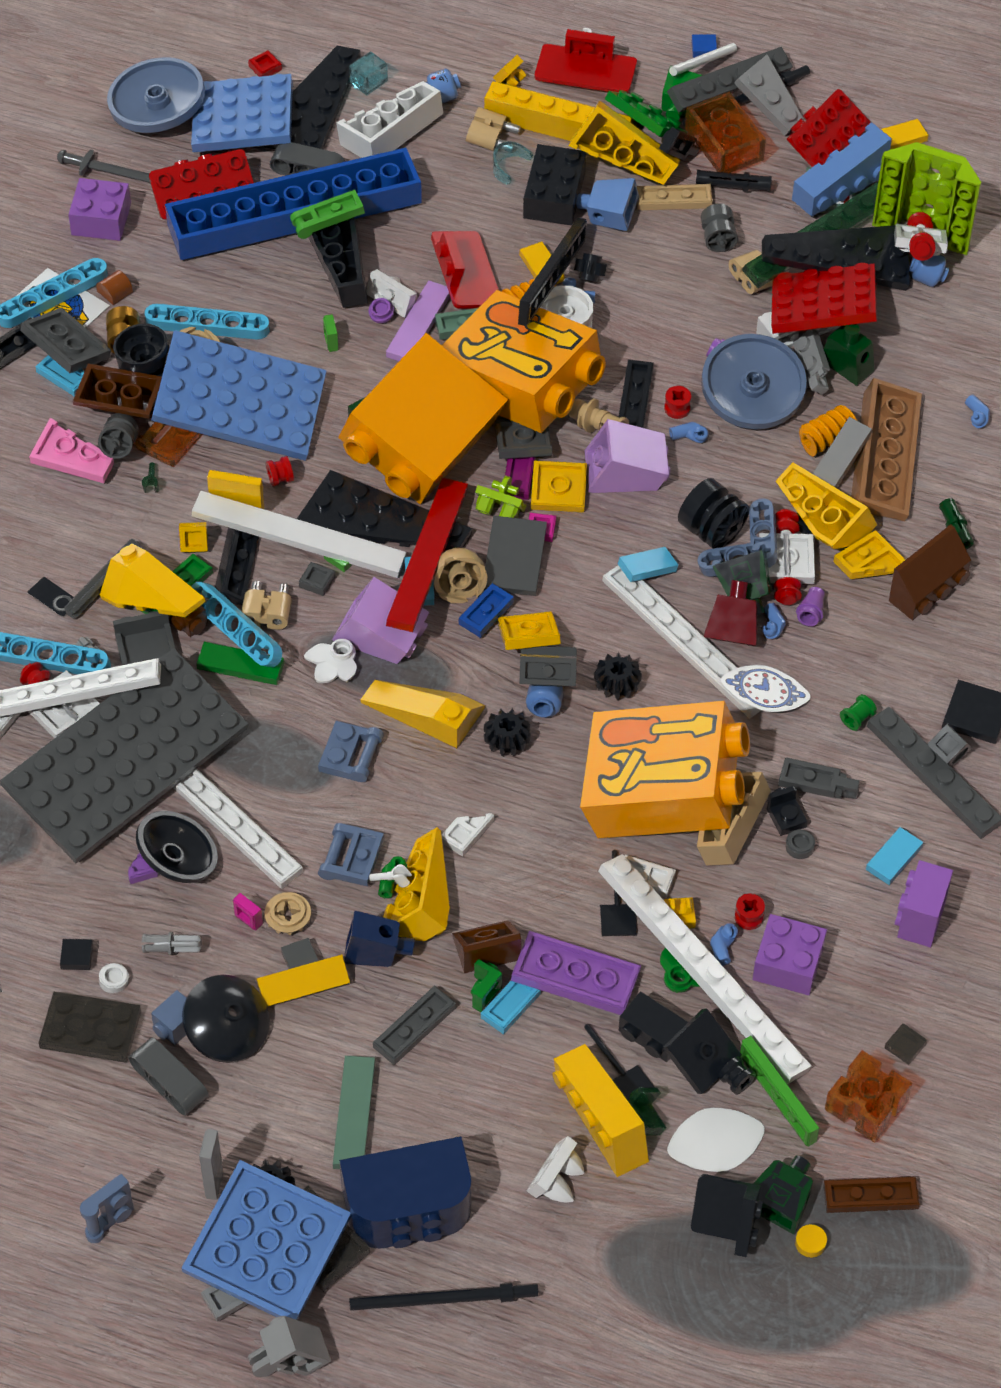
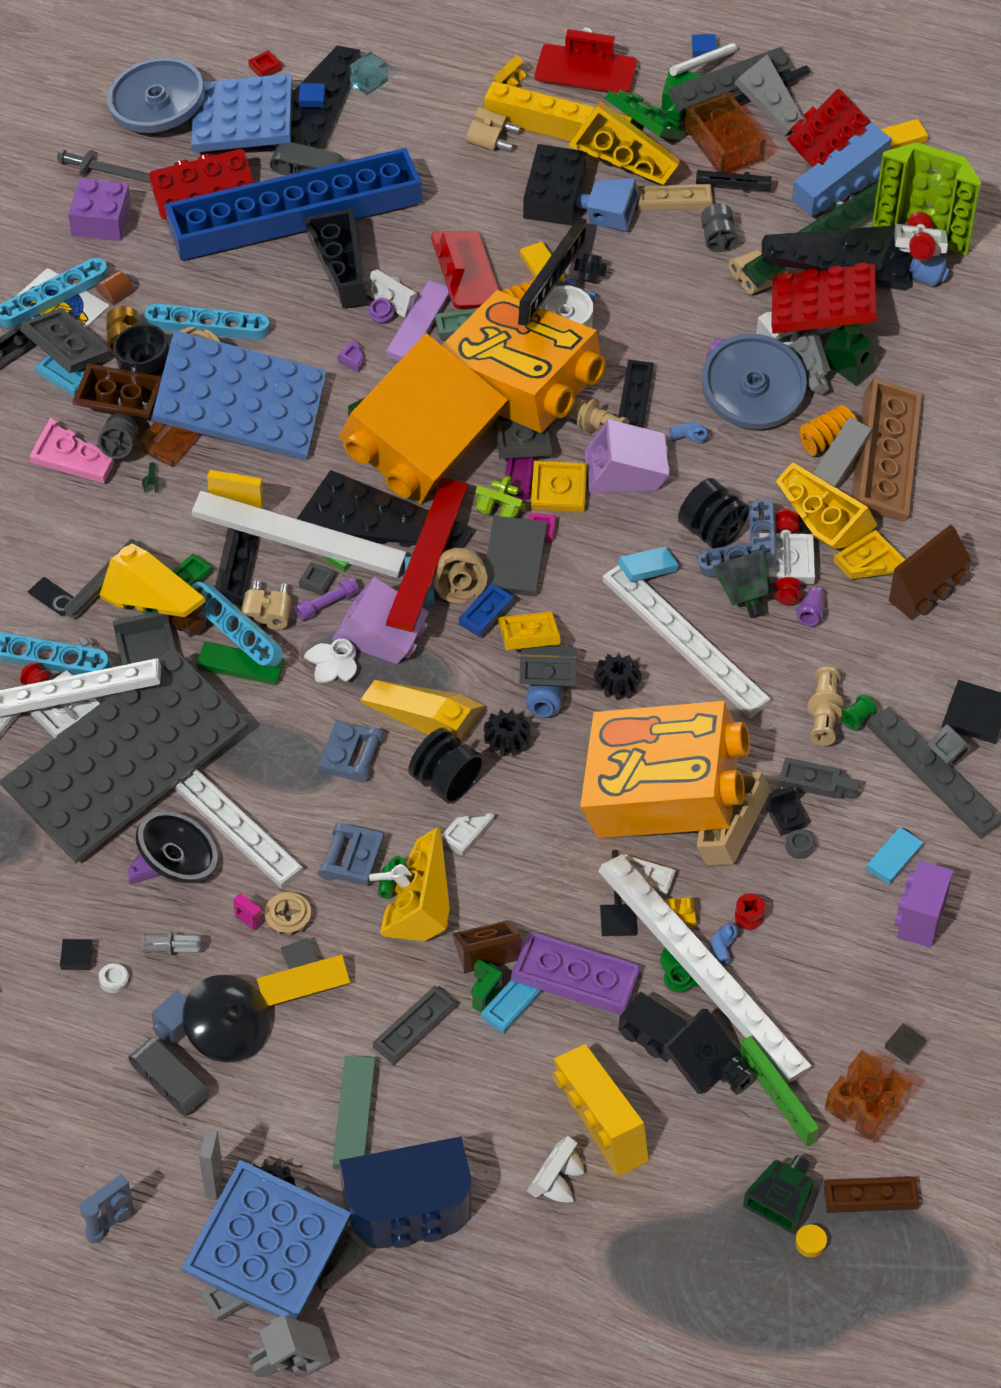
clear smoke plate [38,991,141,1063] -> none
yellow tile [179,522,208,552] -> none
red wheel [266,456,294,487] -> none
bright green plate [290,190,365,239] -> none
bright green tile [323,314,338,352] -> none
white wedge [336,81,443,158] -> none
dark blue torso [344,911,414,967] -> none
black bar [349,1283,538,1311] -> none
medium blue head [426,69,461,104] -> none
clear light blue helmet [493,141,533,184] -> none
black piece [584,1024,658,1108] -> none
clear green bracket [628,1087,667,1136] -> none
black hinge [659,127,700,160] -> none
red wheel [664,386,691,419] -> none
white sticker [667,1108,765,1172] -> none
black bracket [691,1174,764,1257] -> none
dark red torso [704,580,757,646] -> none
sticker [721,665,810,712] -> none
medium lavender brick [752,914,827,995] -> none
medium blue arm [762,603,786,639] -> none
dark green pin [939,498,974,550] -> none
medium blue arm [965,395,990,428] -> none
none -> medium lavender bar [295,577,359,621]
none -> blue tile [299,83,325,107]
none -> medium lavender tile [337,340,363,373]
none -> black wheel [408,728,484,804]
none -> tan piece [807,666,844,746]

